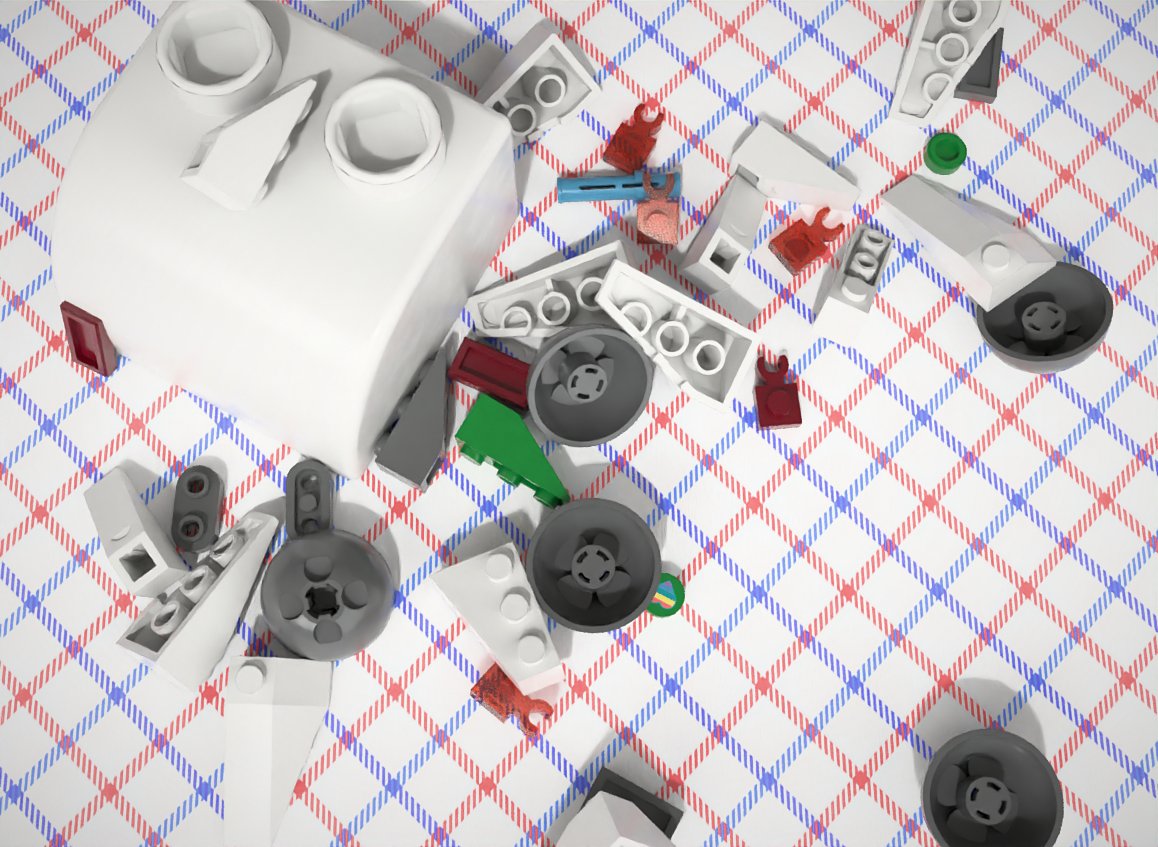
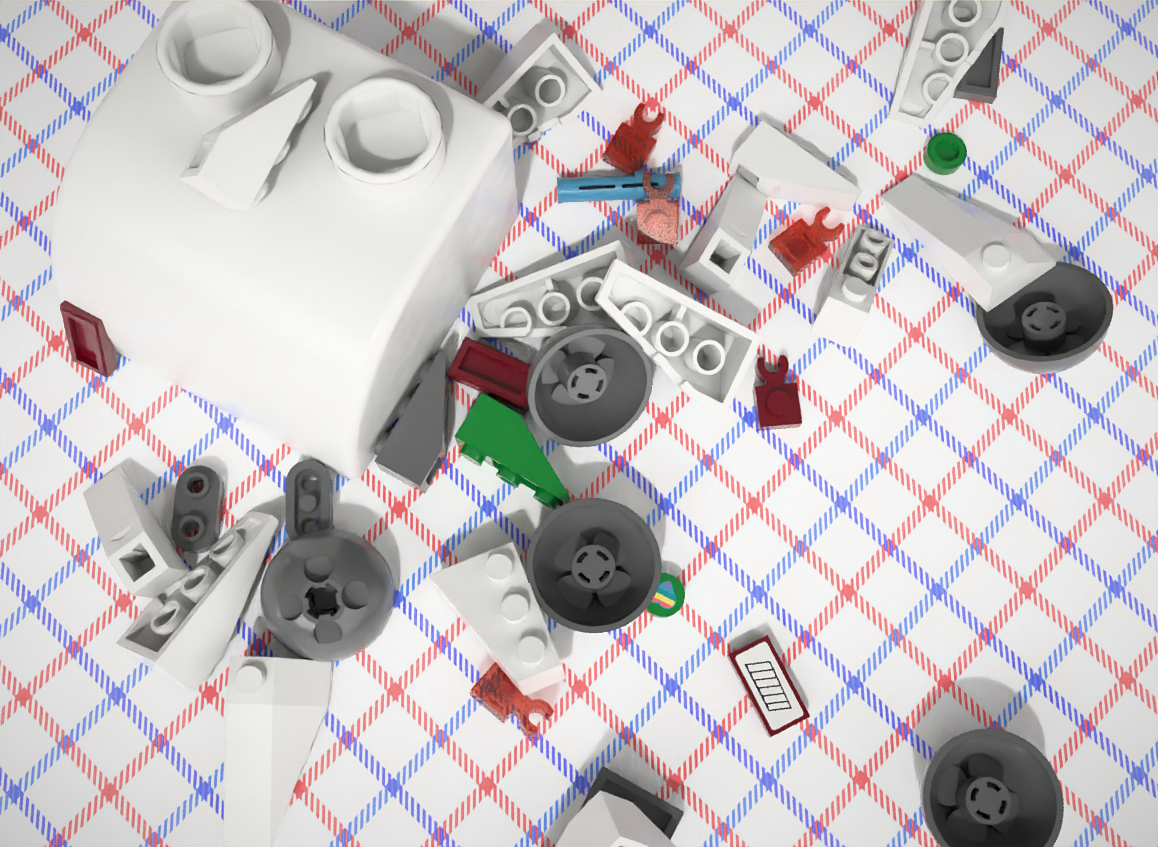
none -> tile [726,635,810,738]

